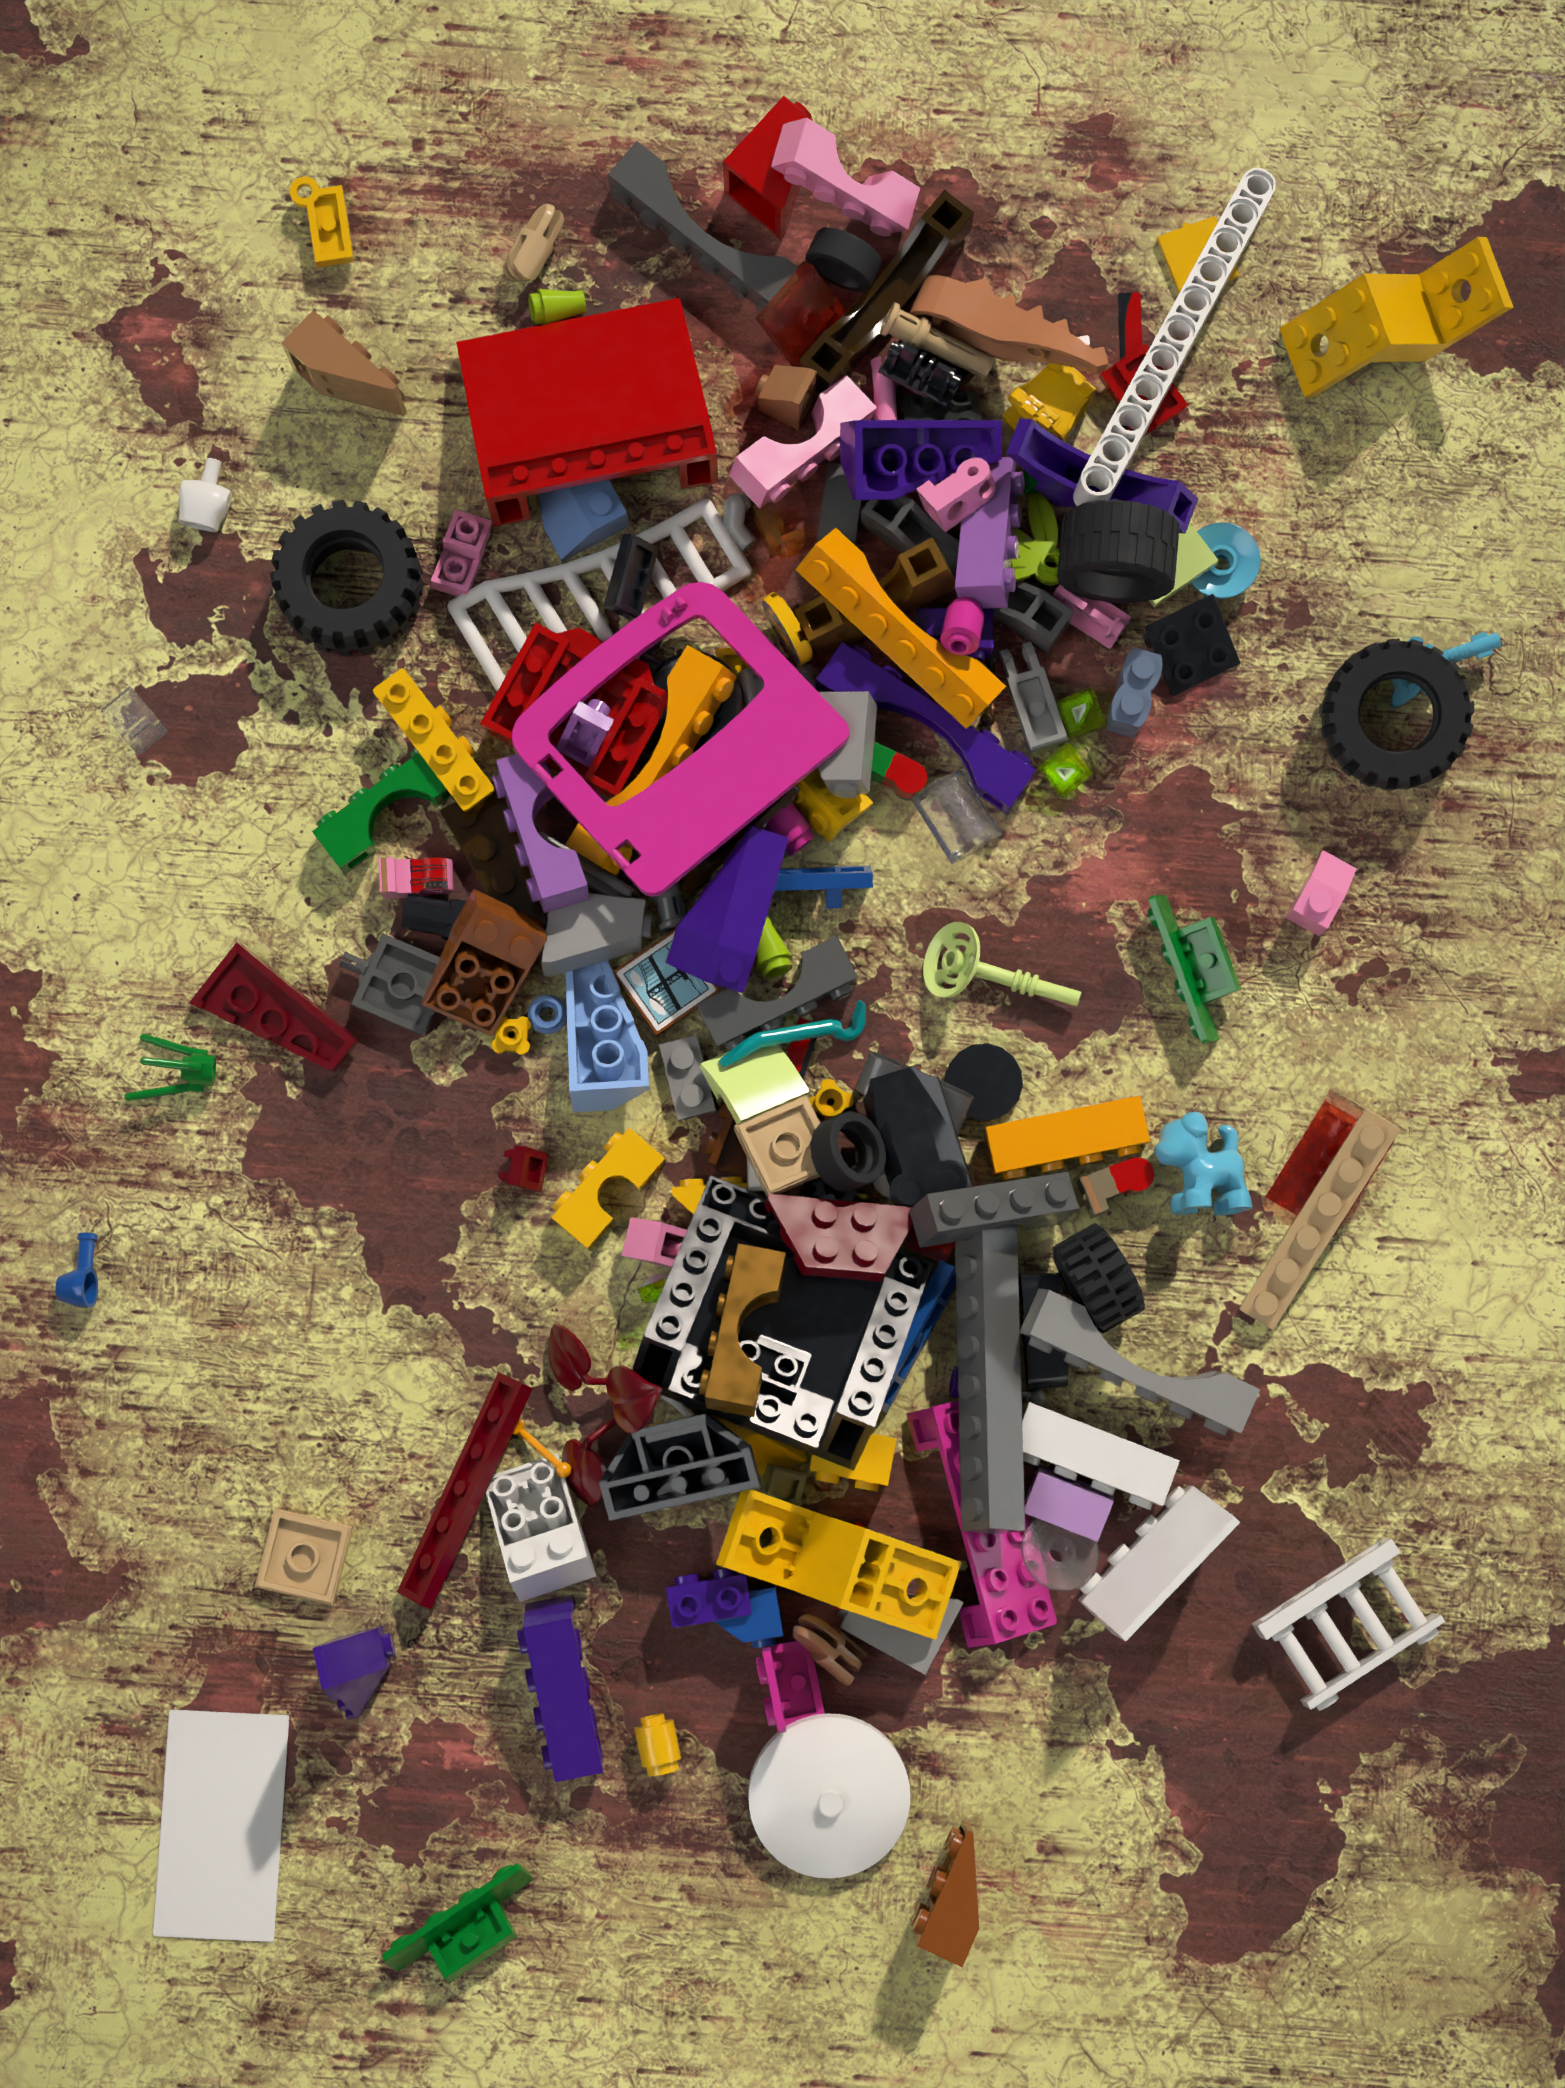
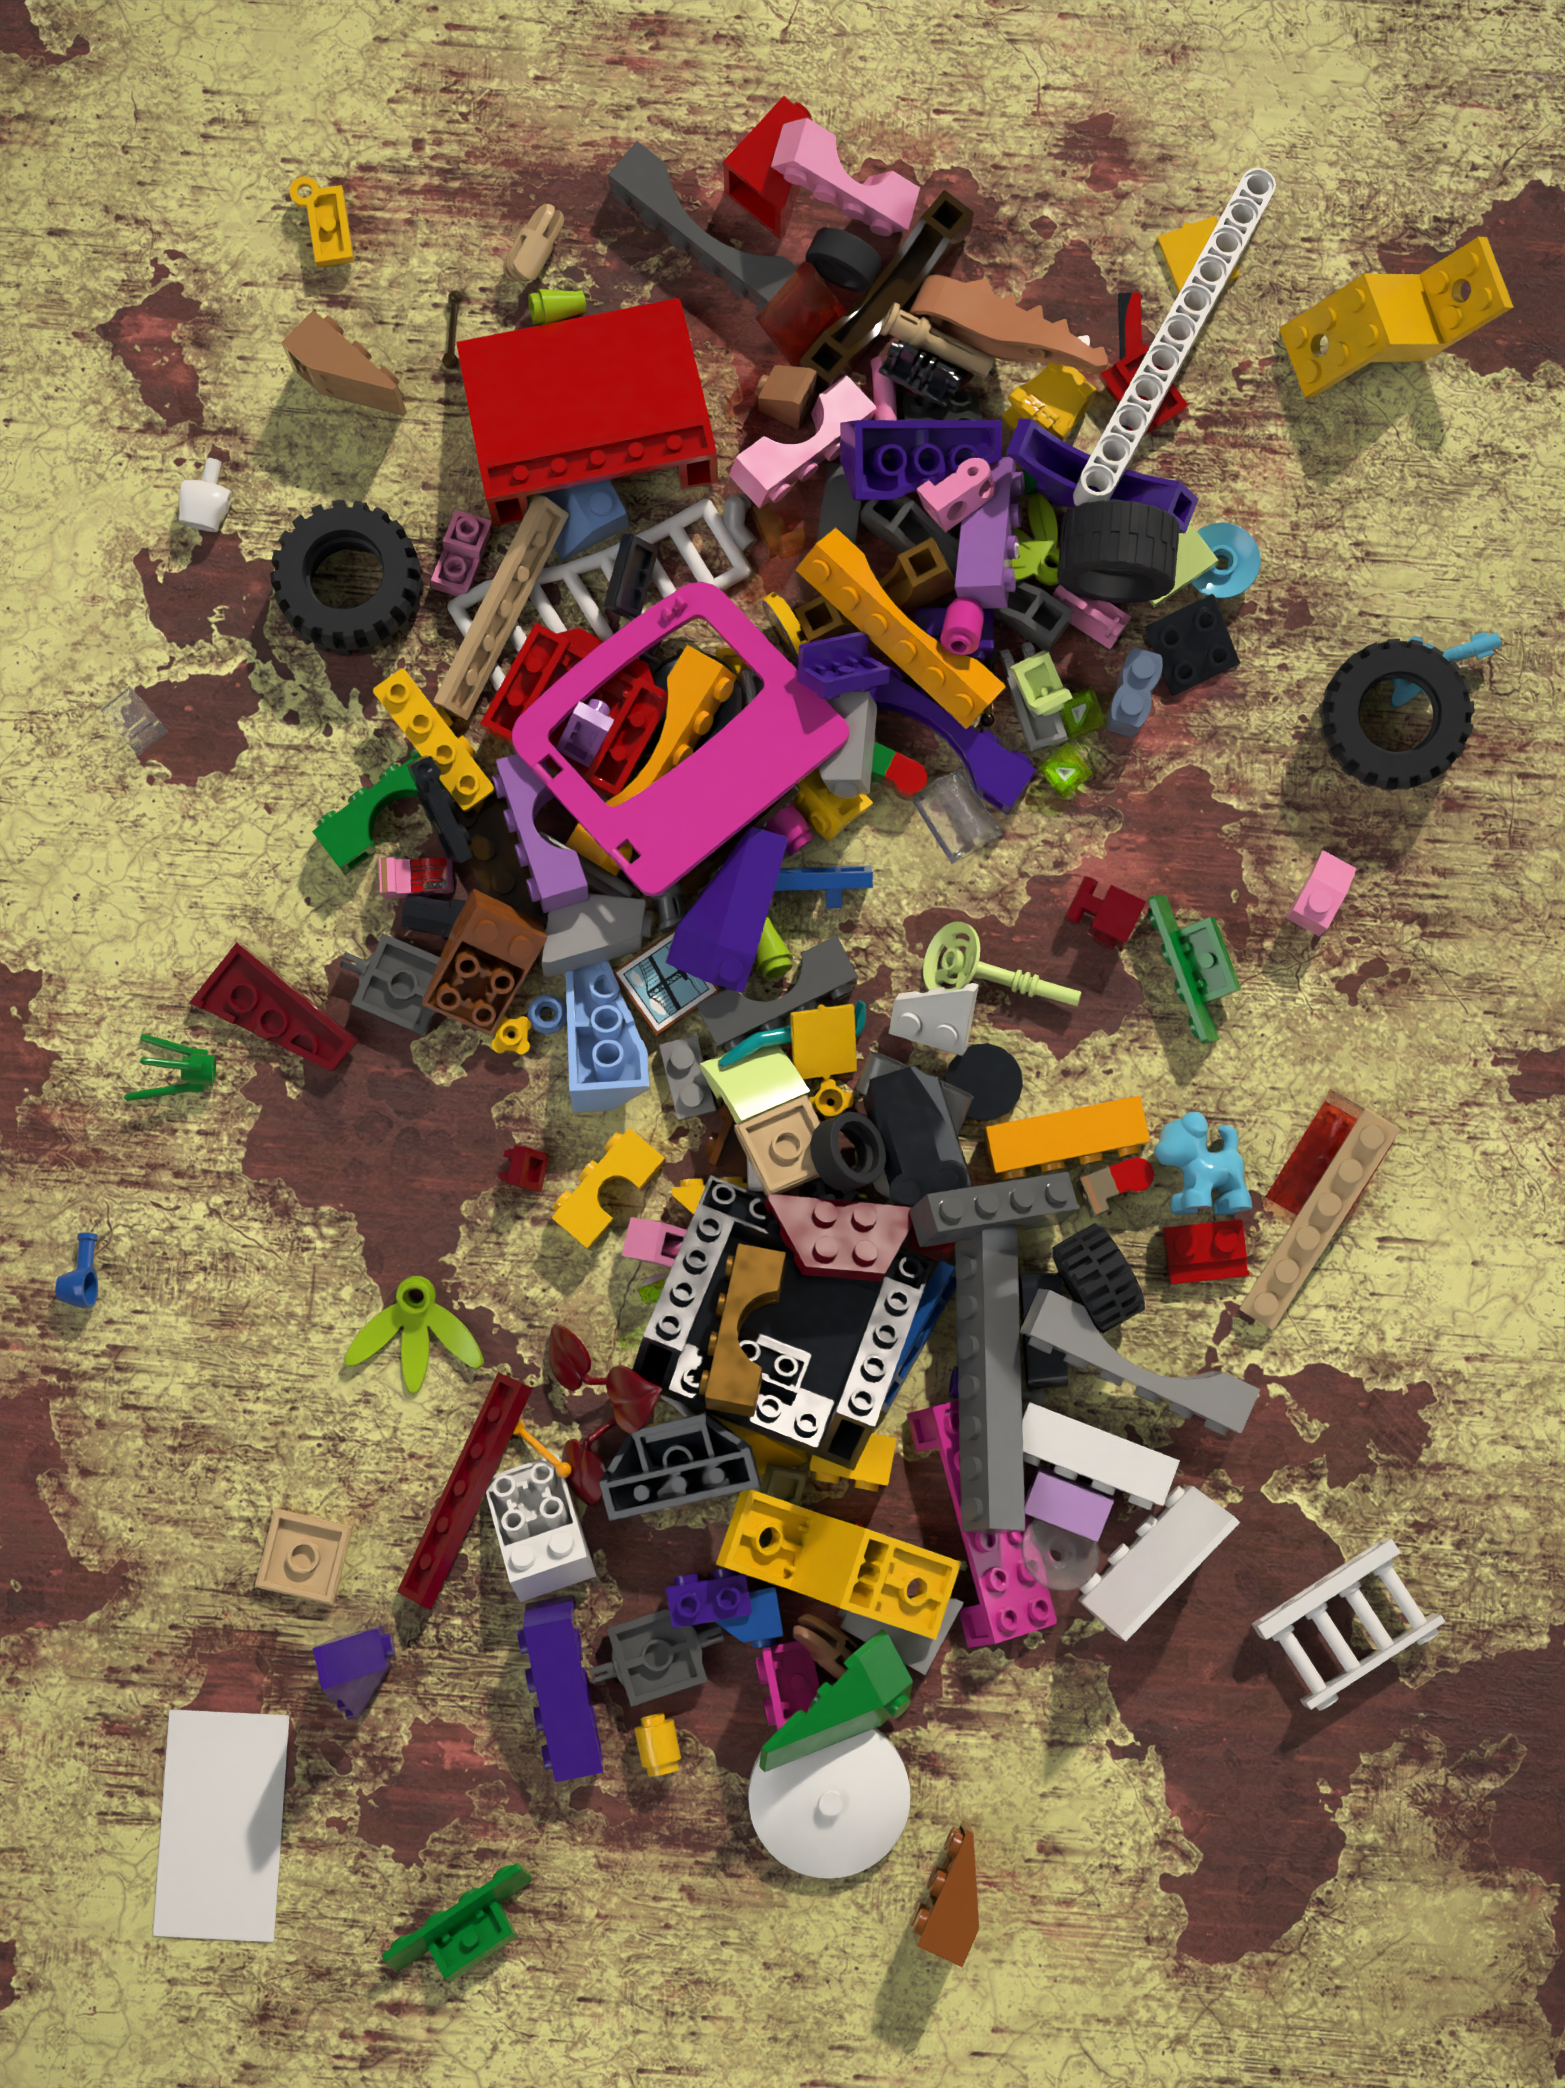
none -> lime plant [344,1276,484,1394]
none -> black hinge [406,755,473,863]
none -> tan plate [433,494,569,720]
none -> dark brown hinge [442,290,463,369]
none -> dark grey plate [590,1608,725,1707]
none -> green wedge [759,1629,913,1772]
none -> yellow piece [790,1004,857,1080]
none -> dark purple bracket [798,631,890,699]
none -> white wing [889,983,979,1056]
none -> yellowish green bracket [1010,650,1072,716]
none -> dark red brick [1064,876,1146,950]
none -> red plate [1162,1219,1250,1285]

